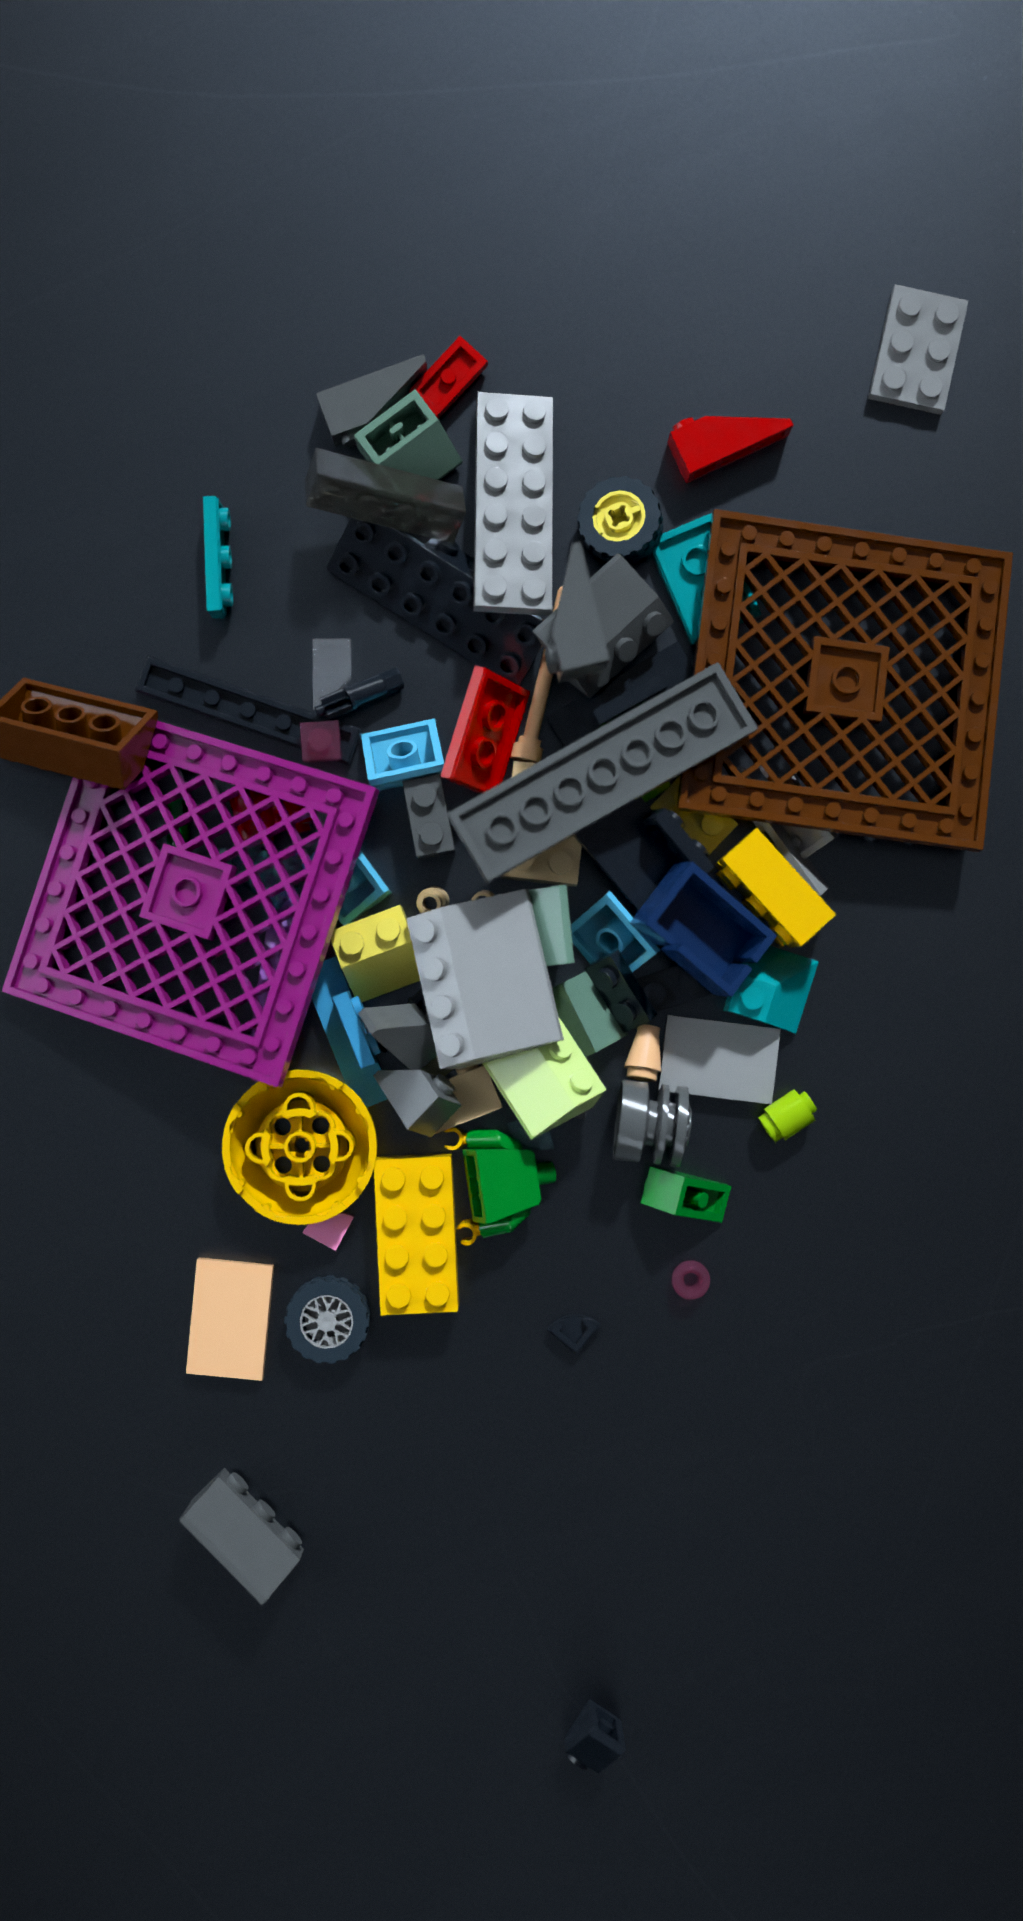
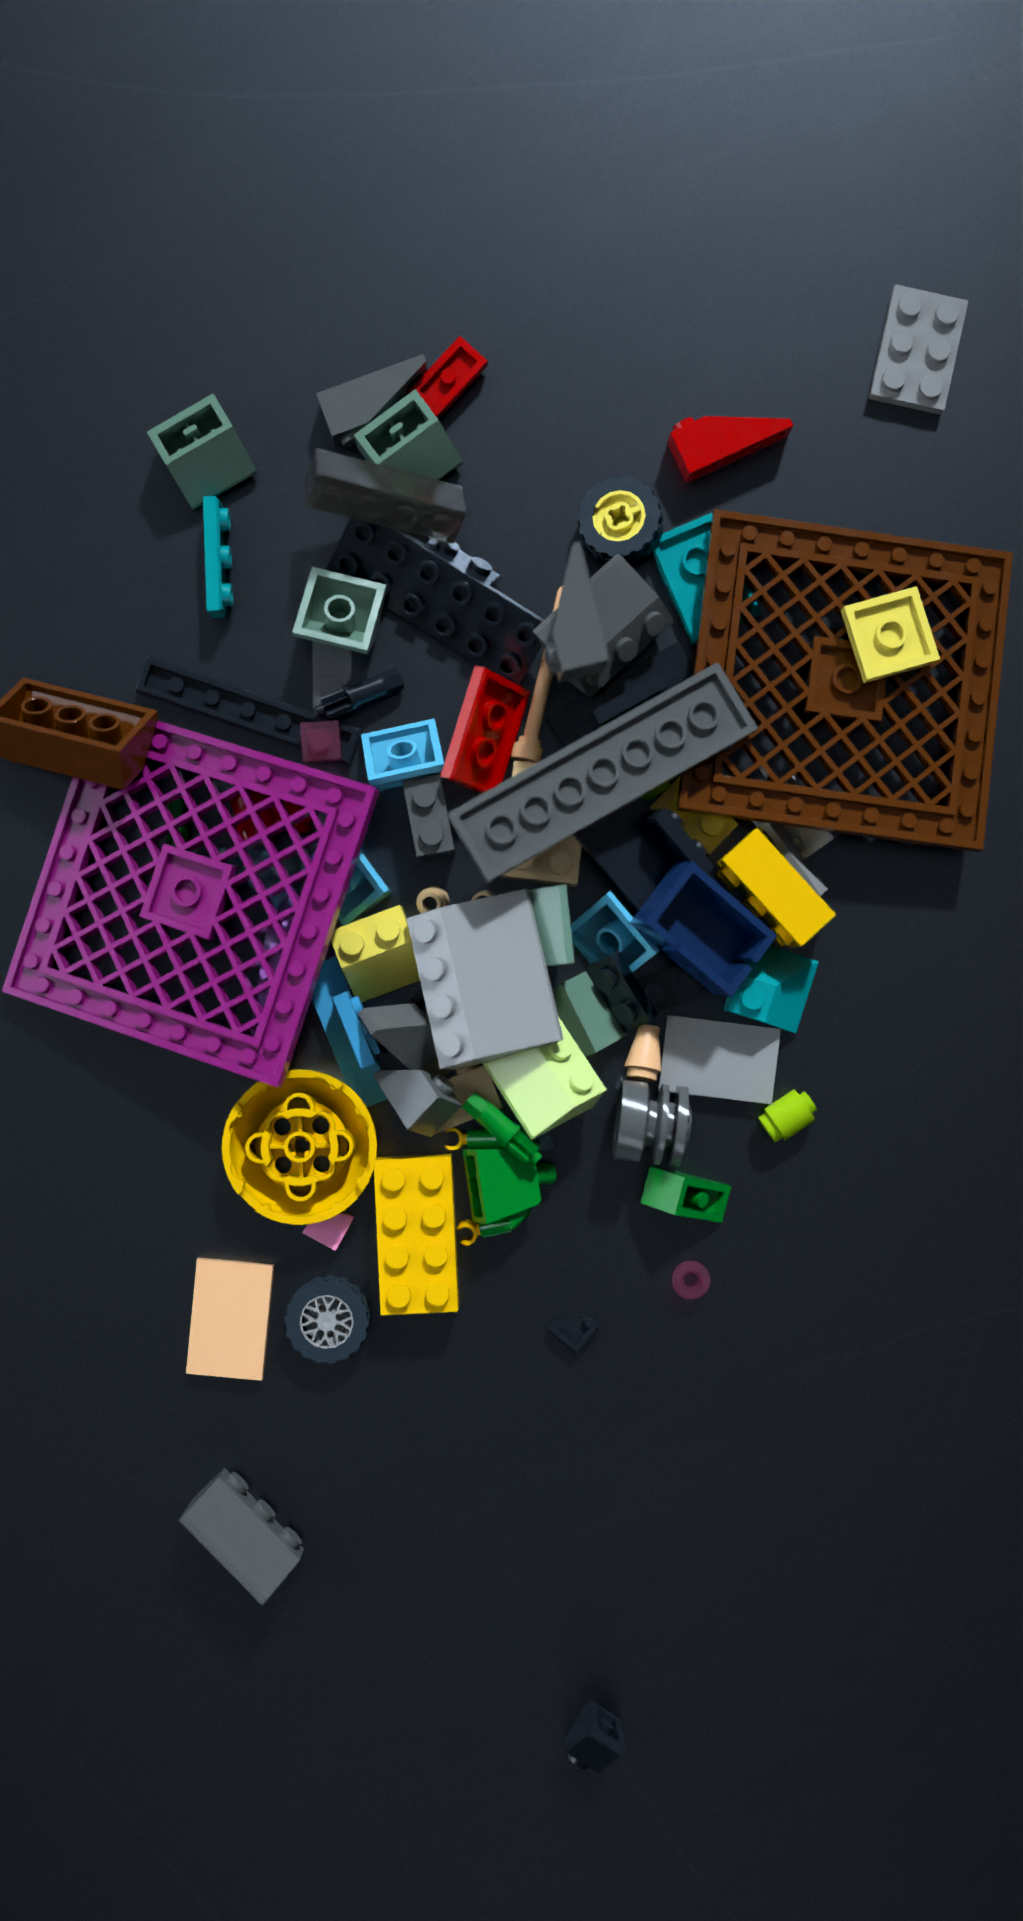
light grey plate [474,392,553,616] -> none
none -> sand green slope [147,394,258,510]
none -> sand green slope [292,567,386,654]
none -> green piece [462,1091,542,1164]
none -> light yellow plate [841,586,940,683]

